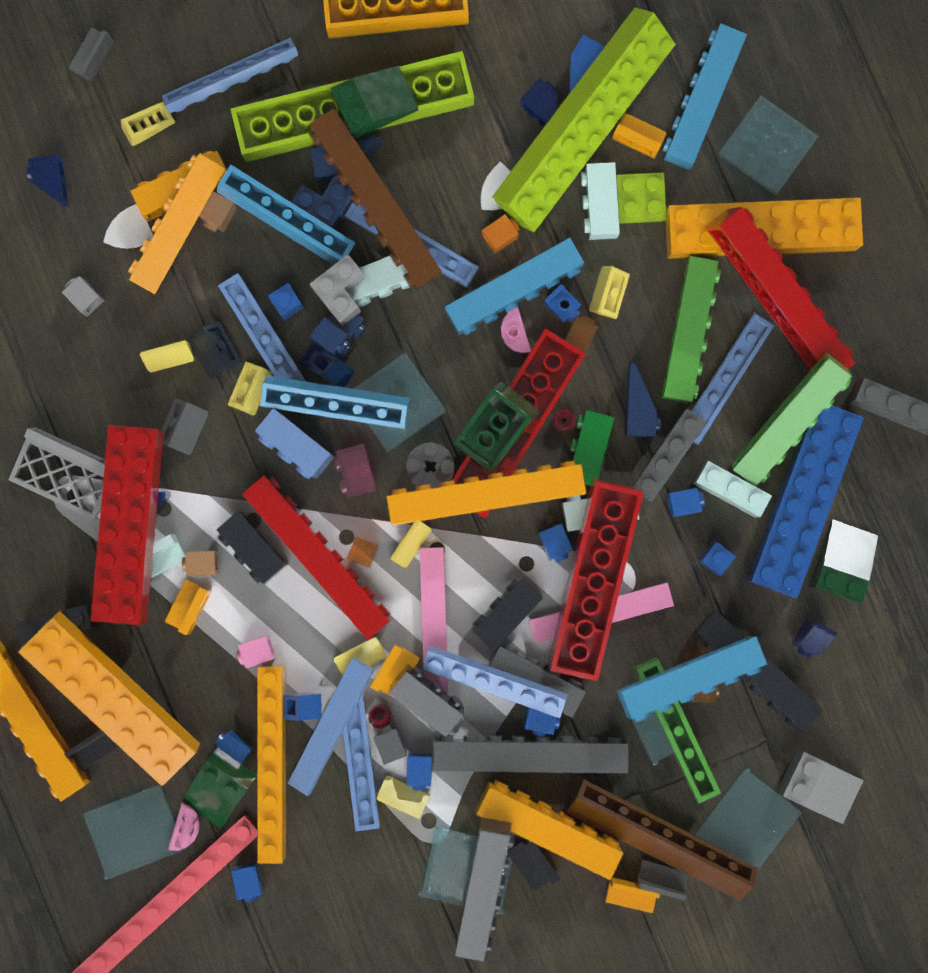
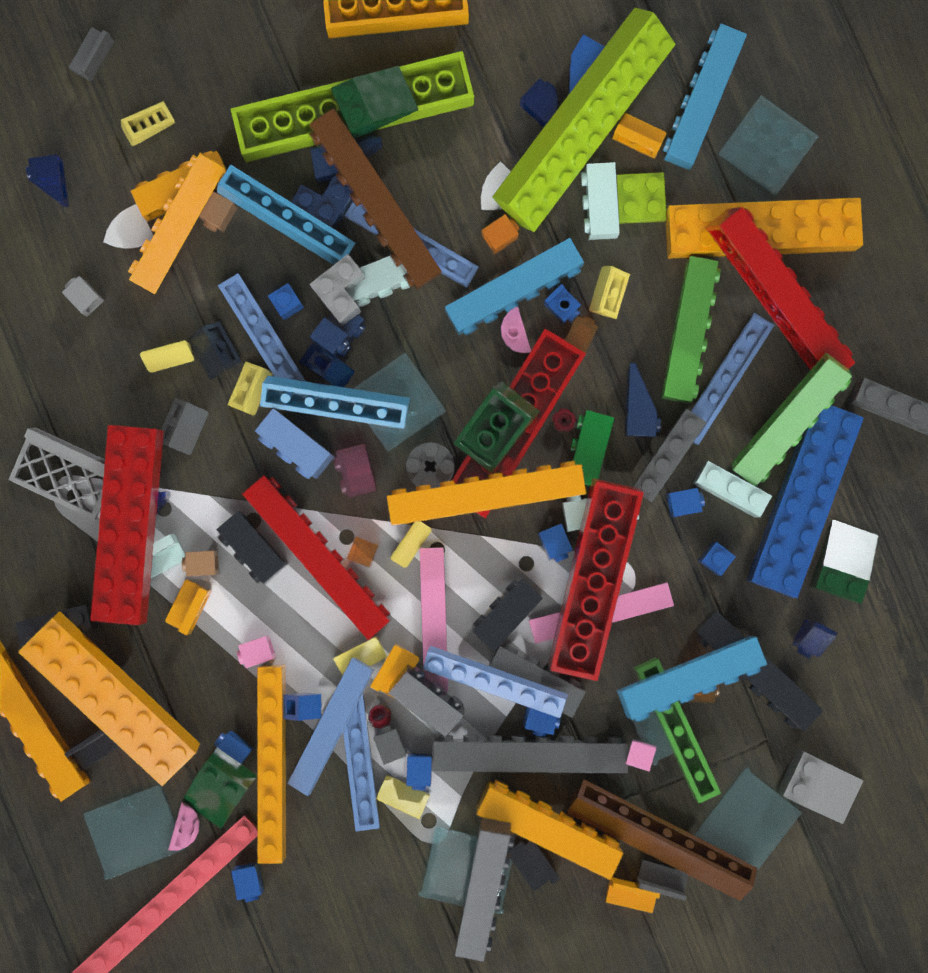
medium blue plate [162,38,299,114] -> none
none -> bright pink tile [626,739,656,771]

